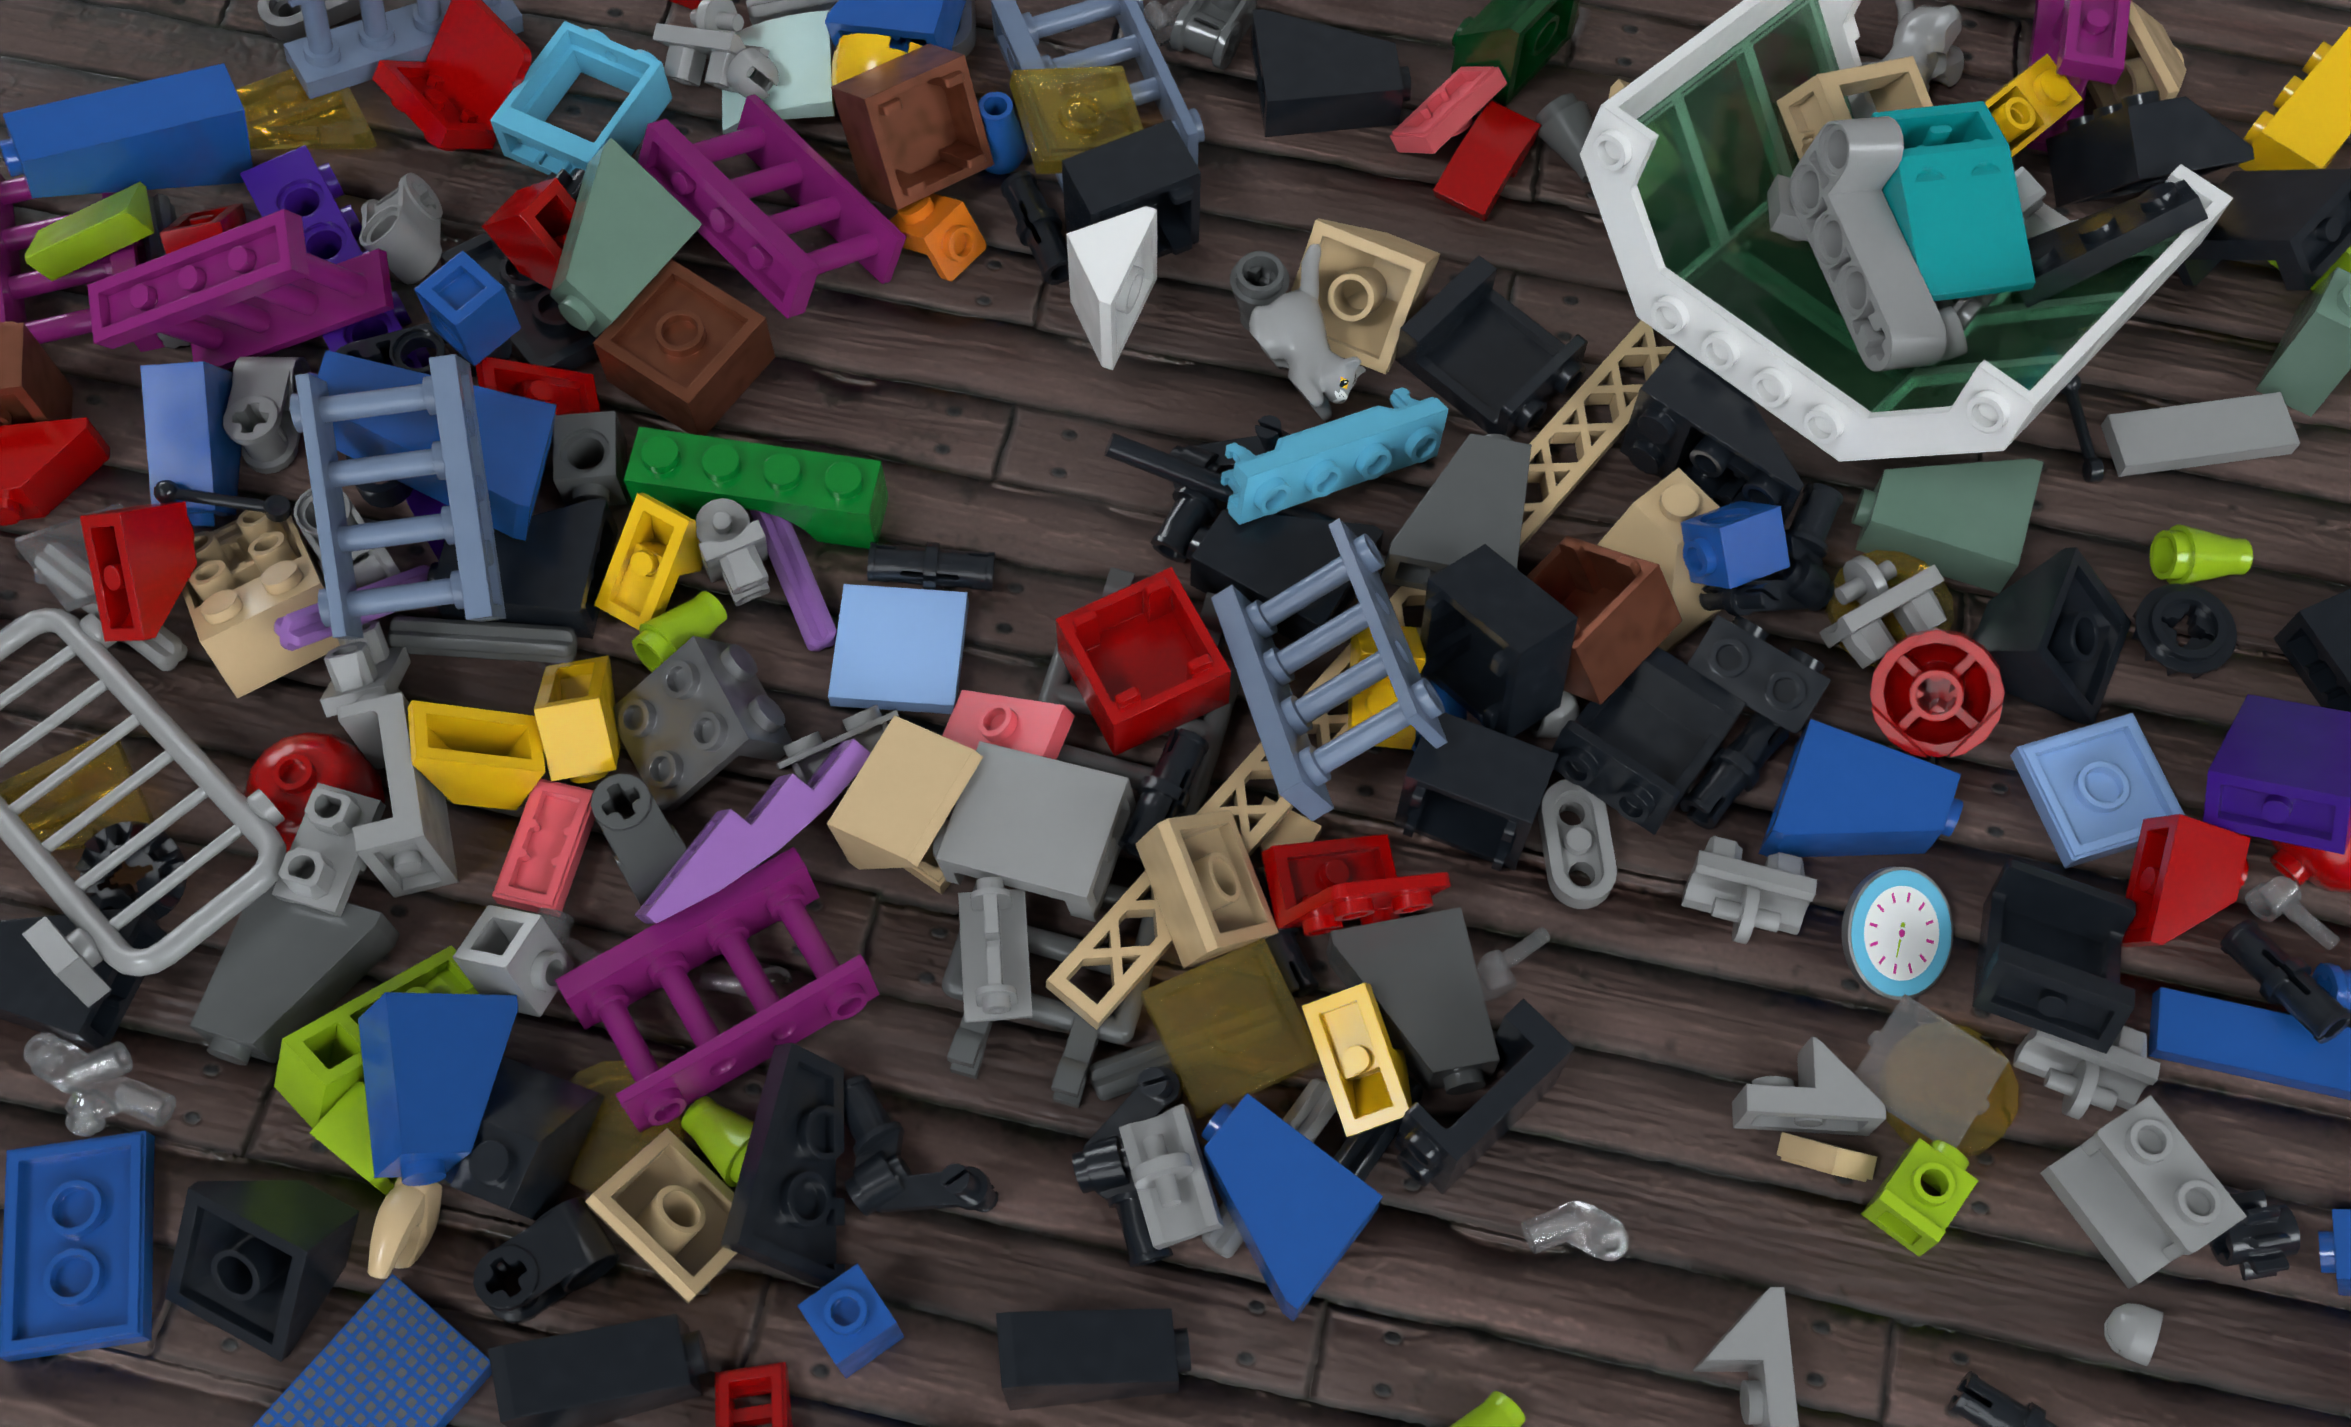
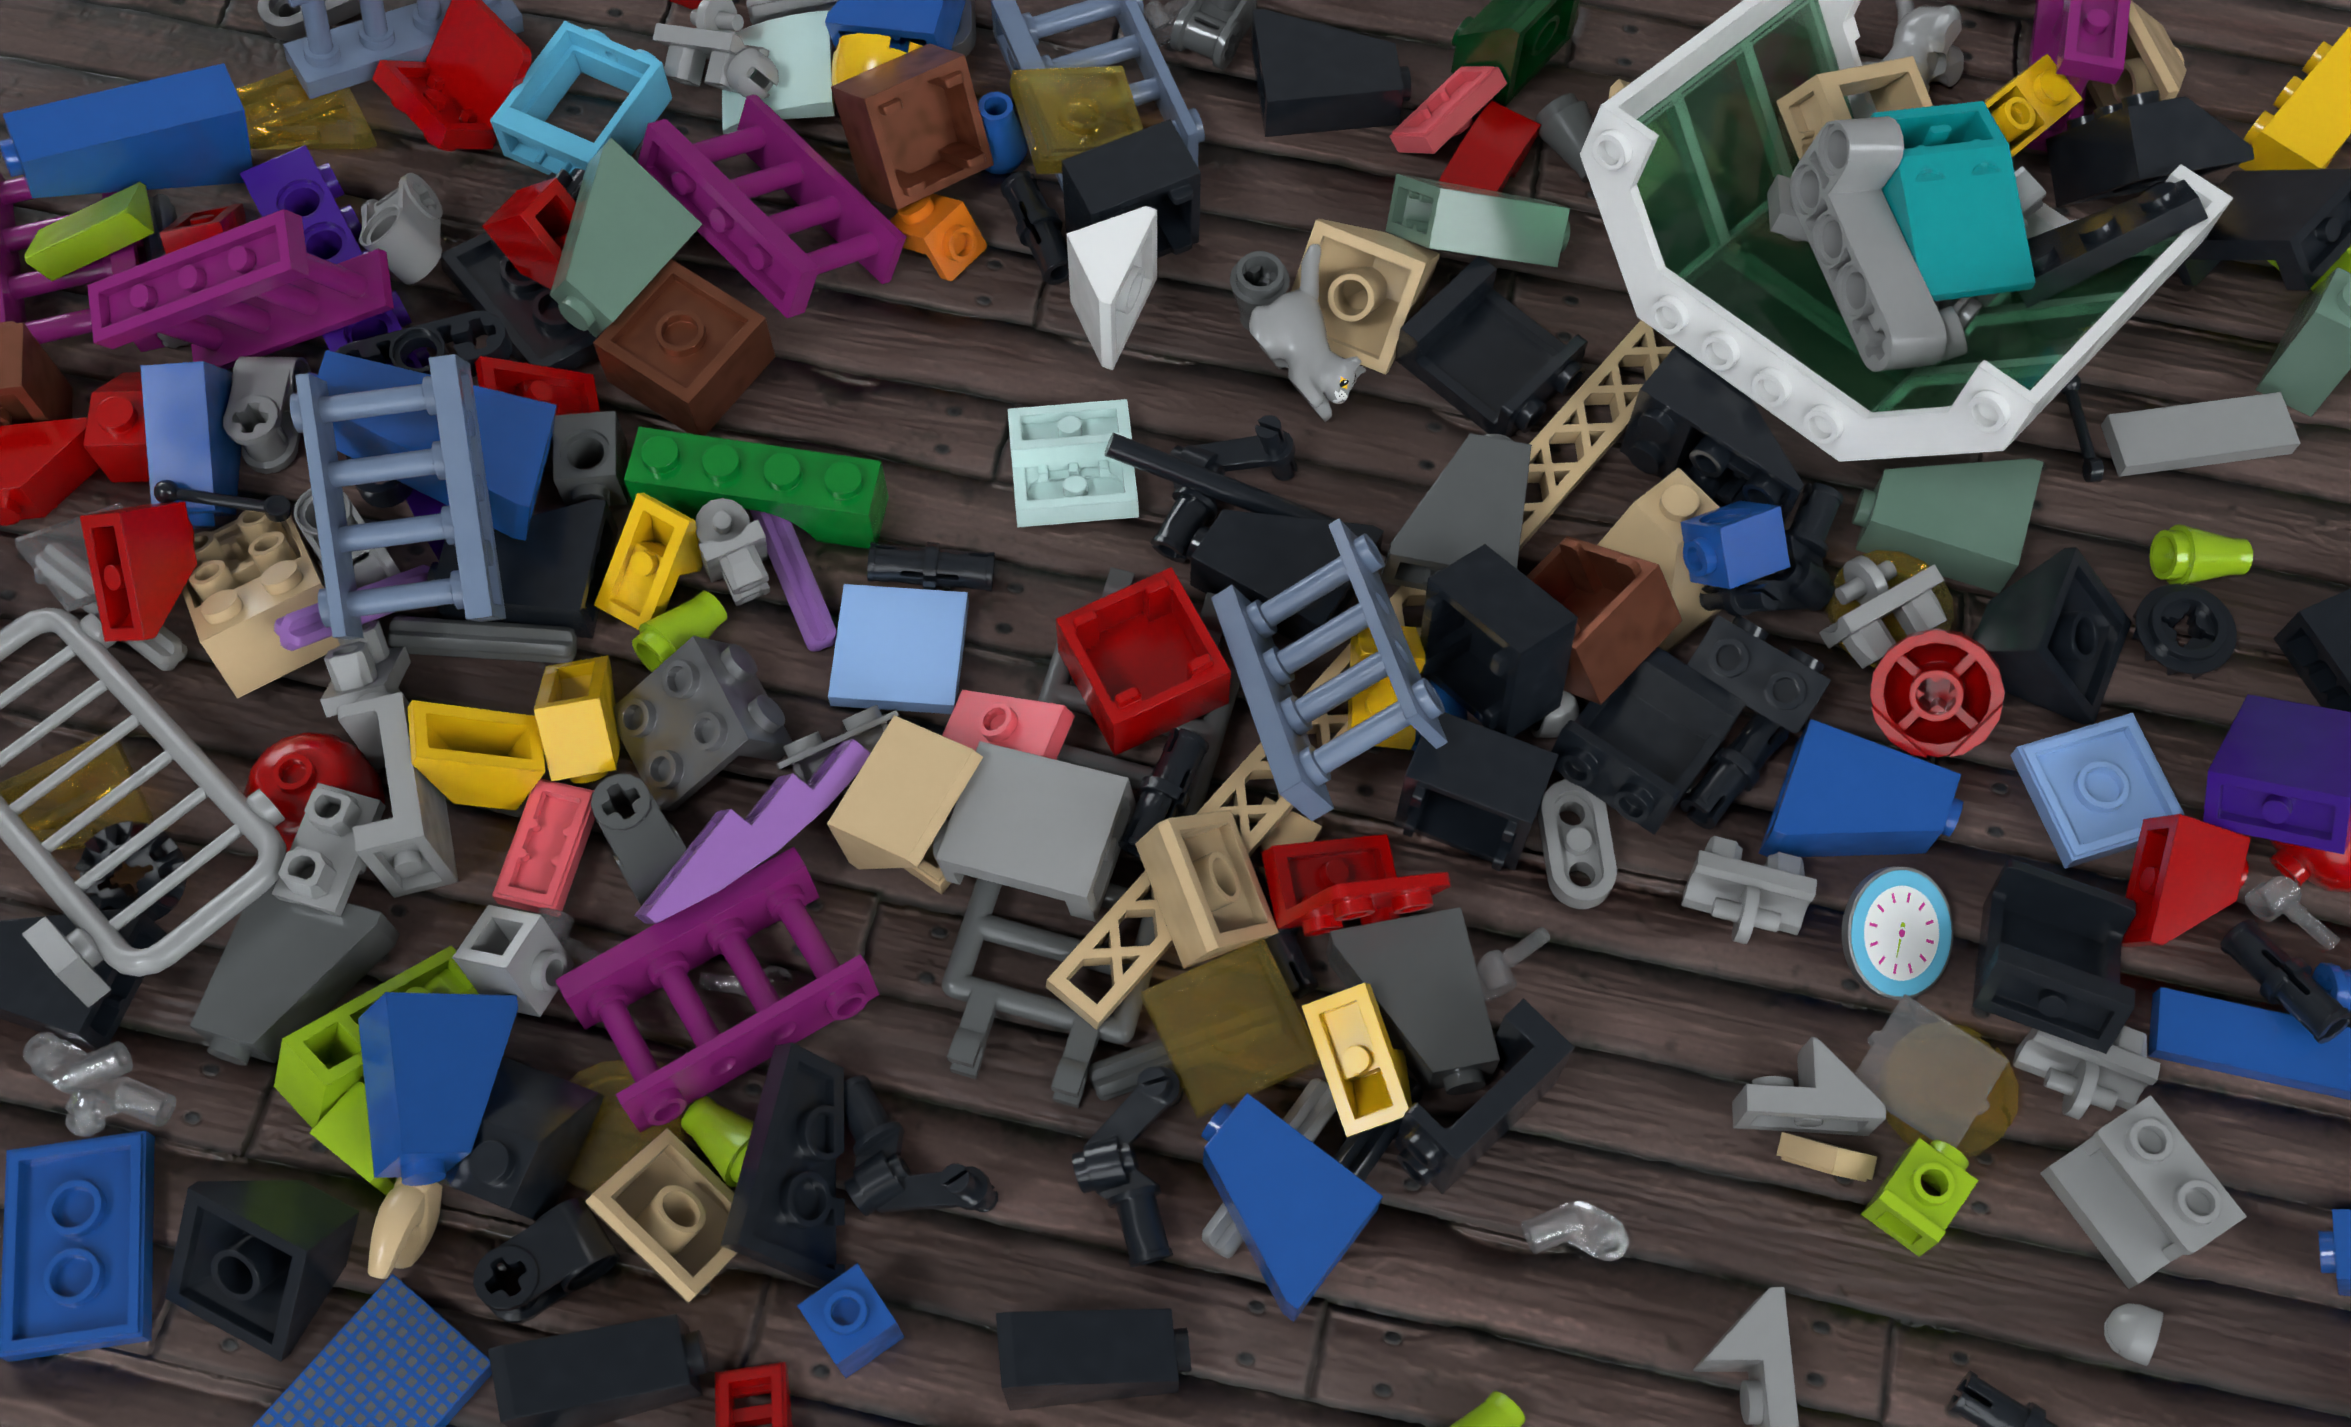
blue brick [414,250,521,367] -> none
light grey hinge [958,877,1033,1023] -> none
light grey hips [1119,1104,1224,1250] -> none
medium azure piece [1221,387,1449,525] -> none
black gear [2209,1189,2300,1281] -> none
none -> red slope [83,372,149,483]
none -> light aqua slope [1008,399,1139,528]
none -> sand green slope [1386,173,1570,267]

